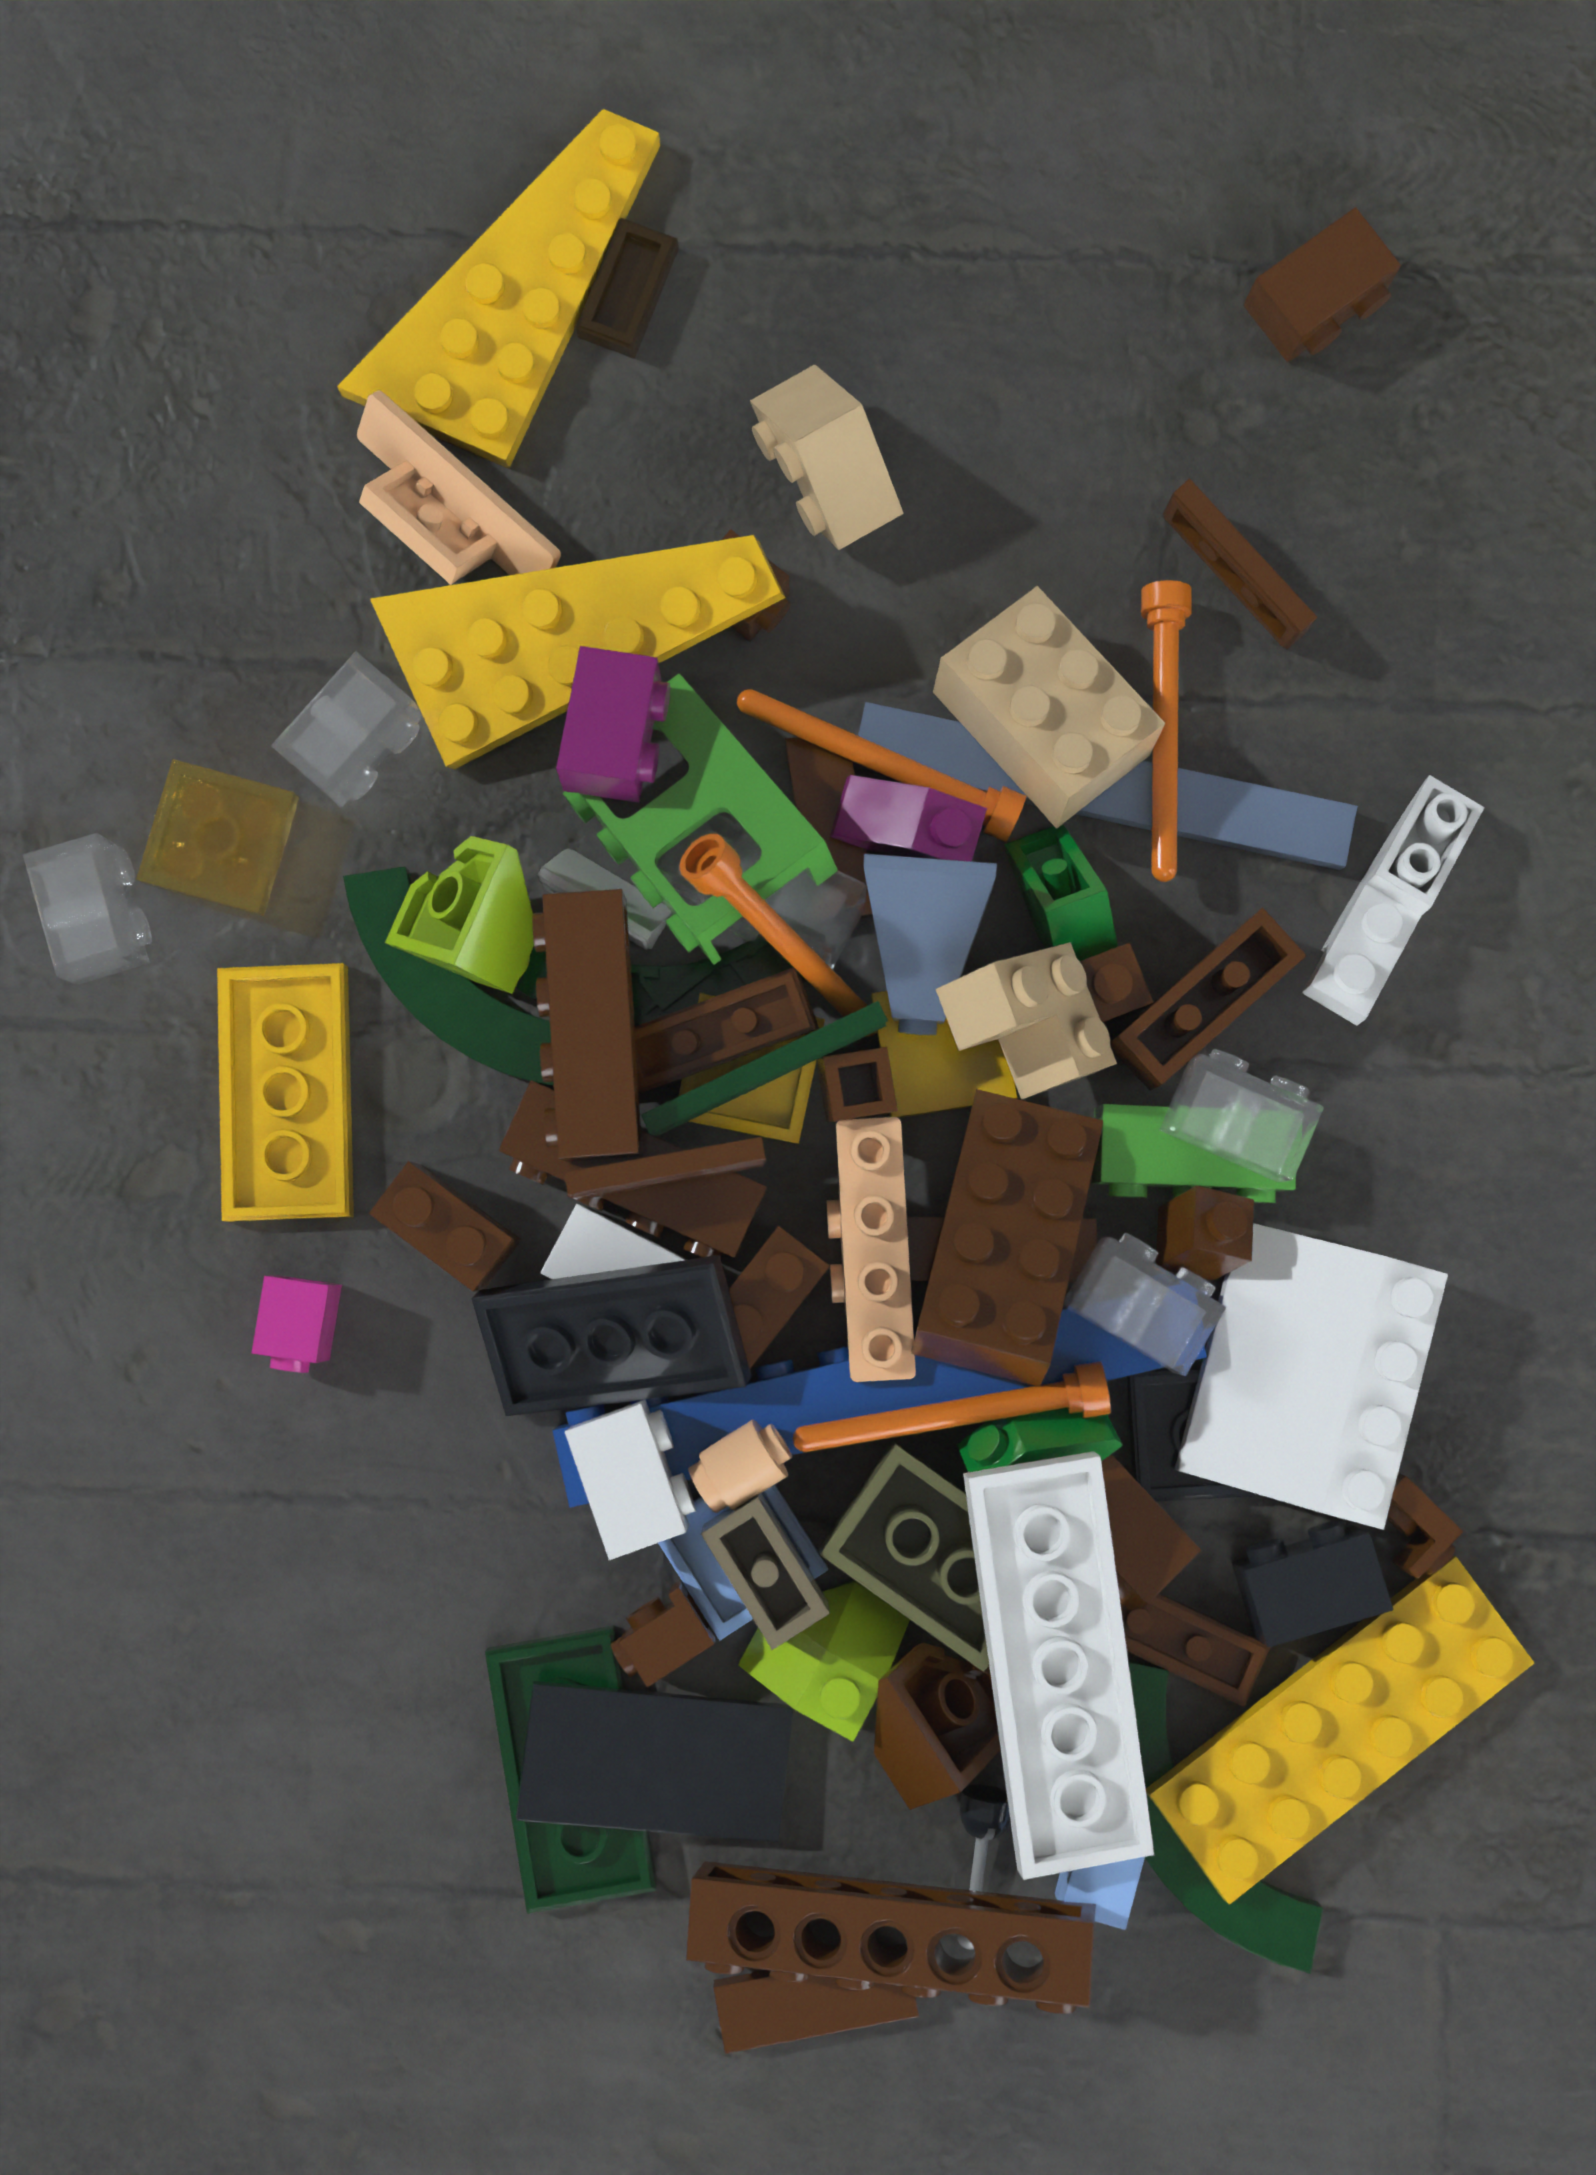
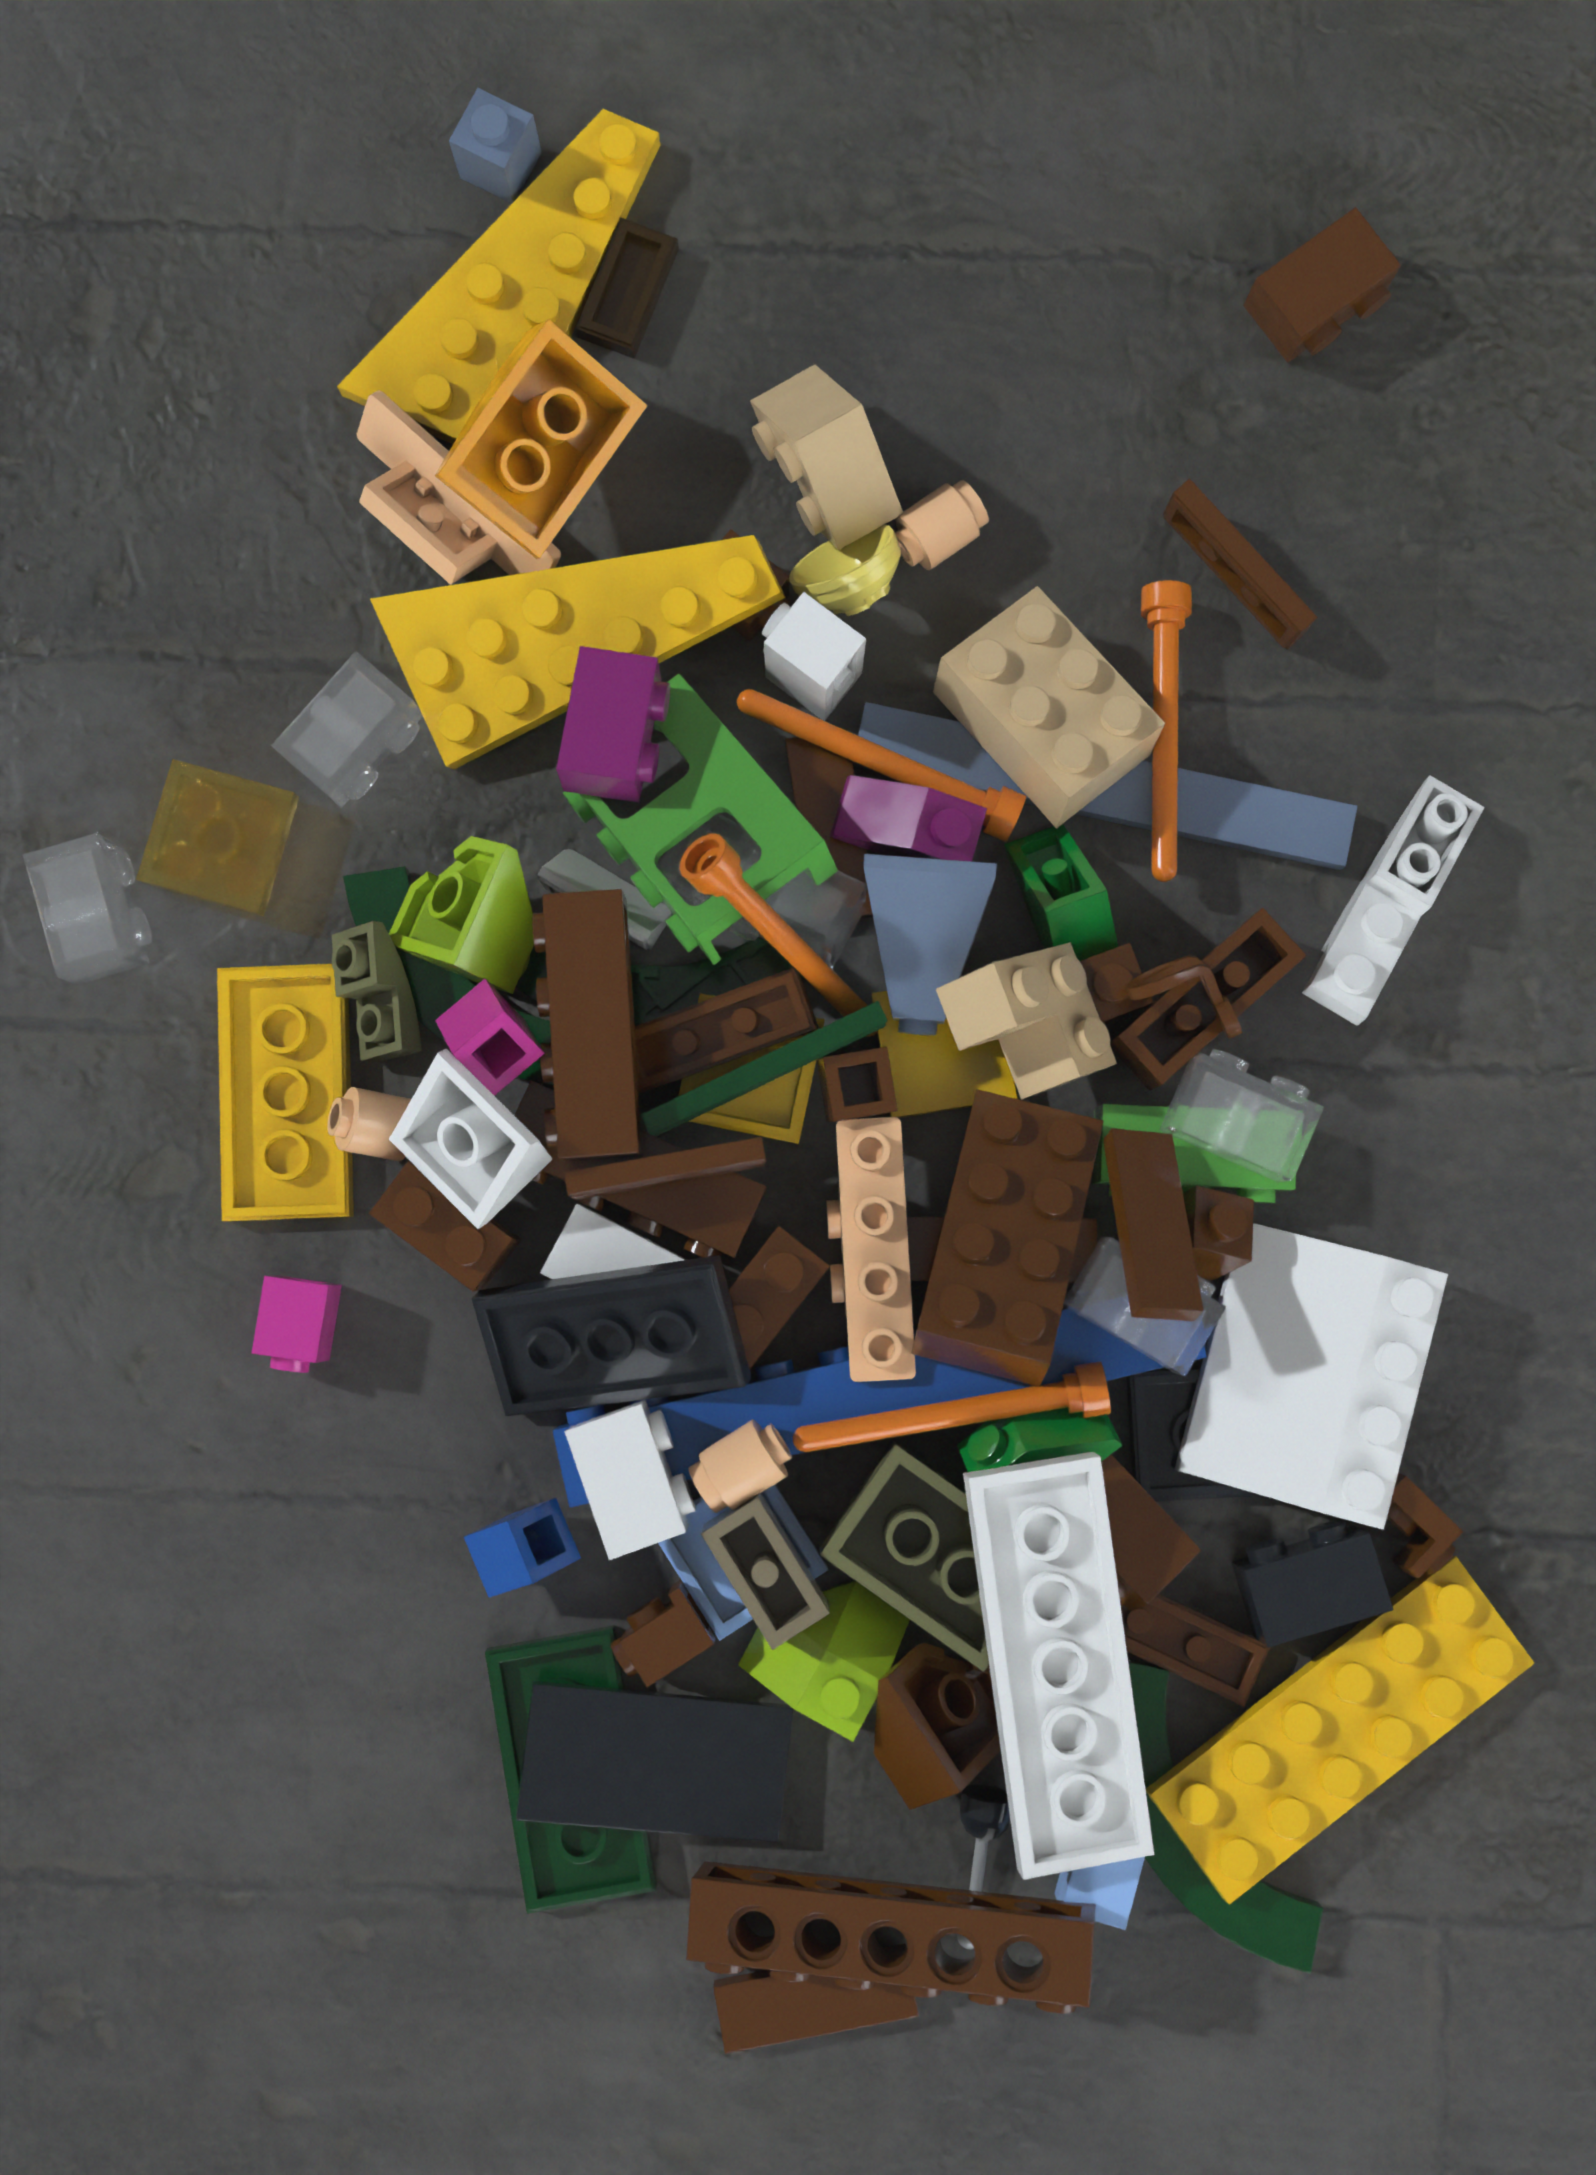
none -> light nougat brick [327,1087,411,1161]
none -> olive slope [331,921,422,1062]
none -> white slope [389,1048,552,1229]
none -> light orange slope [434,319,648,559]
none -> dark pink brick [435,979,545,1096]
none -> sand blue brick [449,88,542,204]
none -> blue brick [464,1497,581,1598]
none -> white brick [762,592,866,721]
none -> light yellow piece [789,525,901,616]
none -> light nougat brick [895,480,989,570]
none -> reddish brown tile [1103,1128,1204,1322]
none -> reddish brown piece [1125,955,1243,1039]

